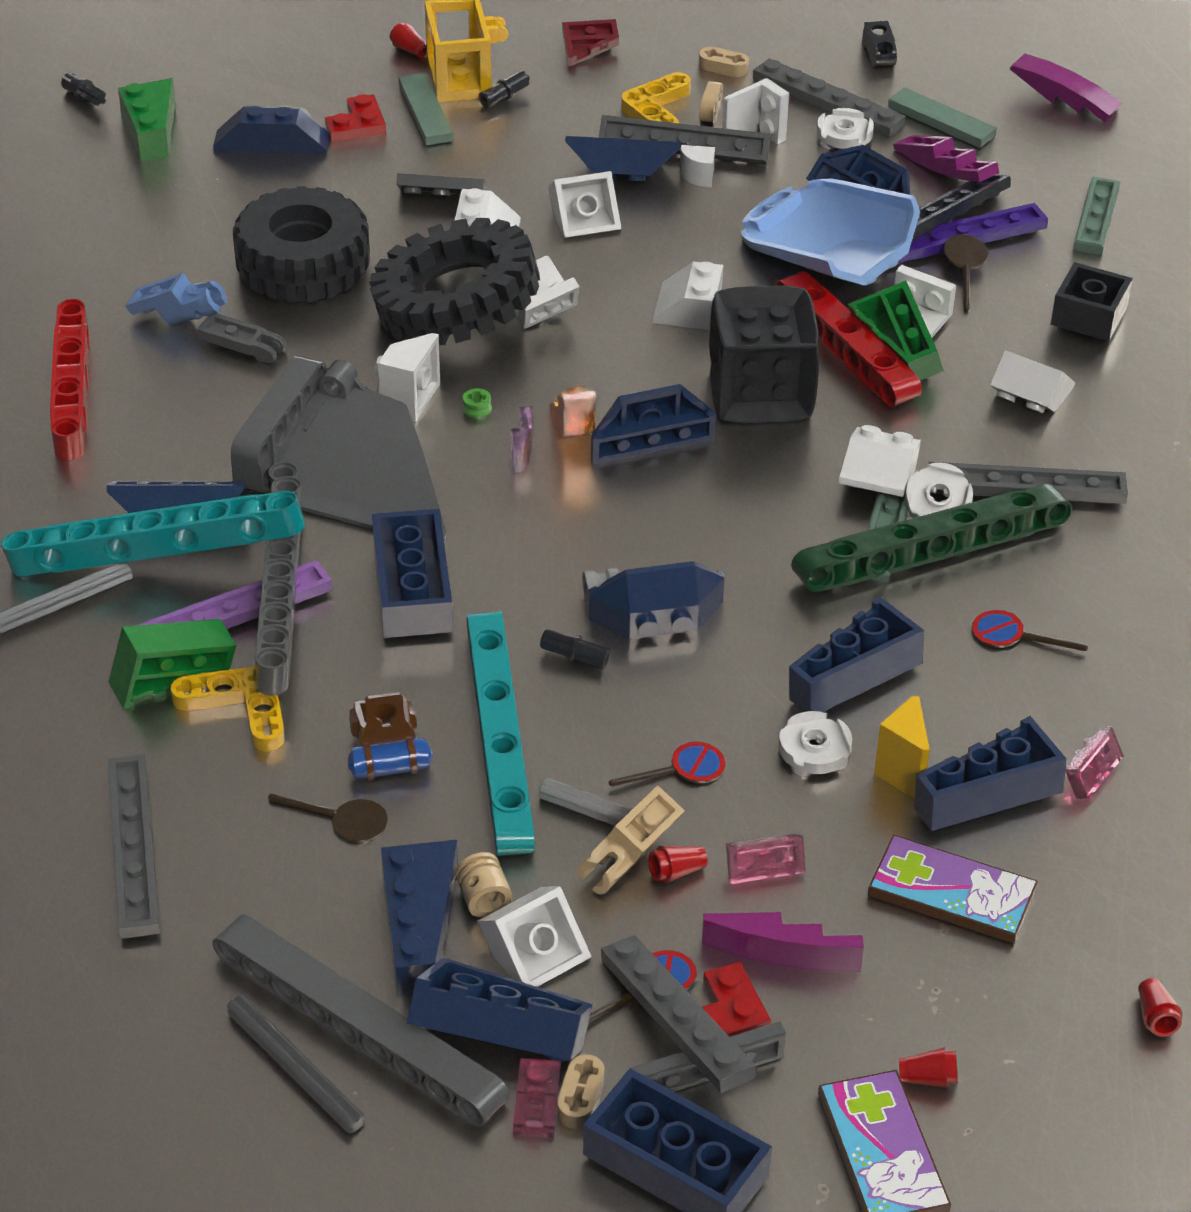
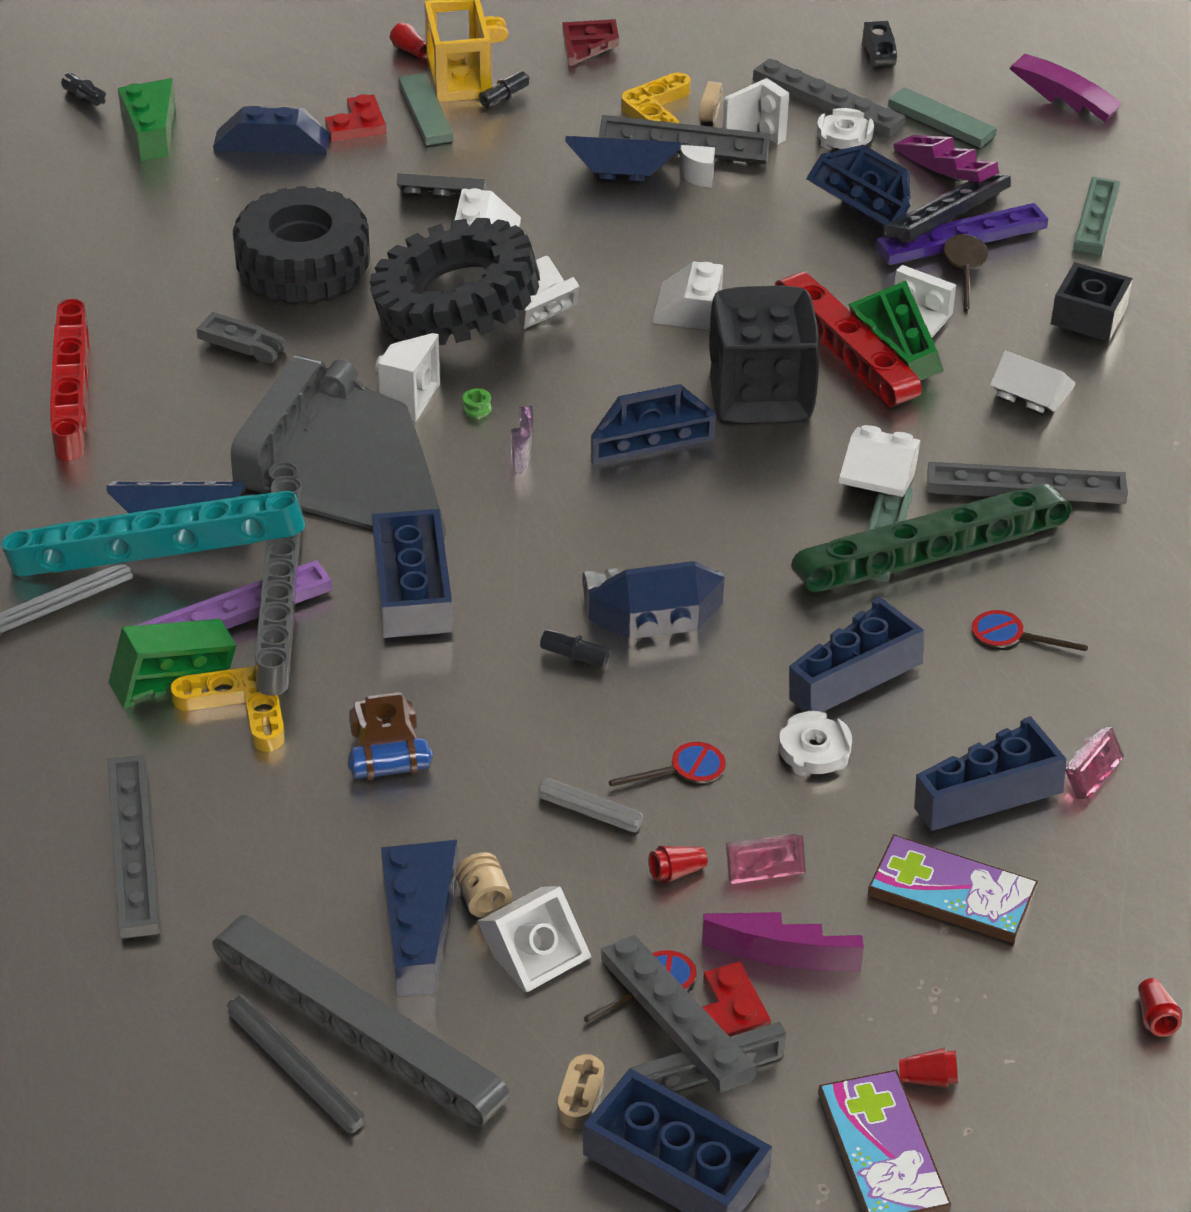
medium blue plate [125,273,227,325] -> none
dark brown piece [268,794,388,843] -> none
dark blue wedge [406,957,593,1061] -> none
teal beam [467,611,535,856] -> none
clear pink plate [513,1058,561,1138] -> none
white slope [548,171,622,239] -> none
clear orange slope [549,386,596,439] -> none
tan plate [577,785,685,894] -> none
tan beam [699,47,749,77] -> none
light blue windscreen [741,179,920,286] -> none
yellow slope [874,696,930,800] -> none
white plate [905,463,973,518] -> none

